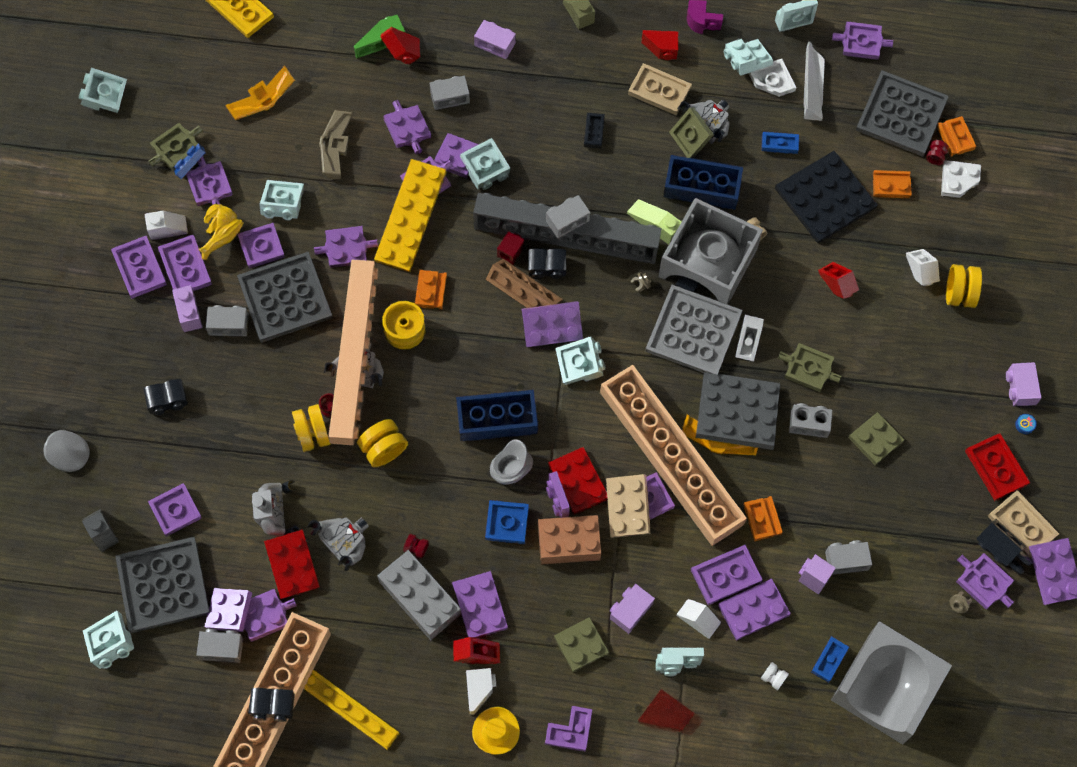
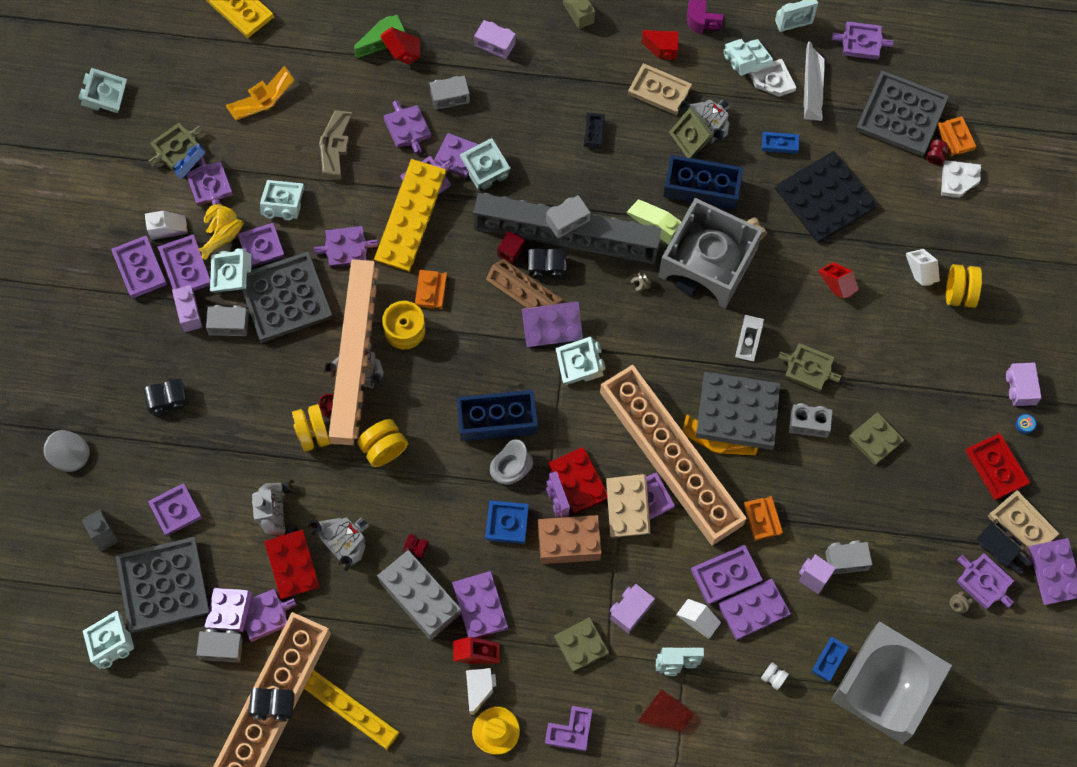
light grey piece [645,285,742,375] -> none
orange plate [873,170,912,198] -> none
none -> light aqua plate [210,249,252,293]

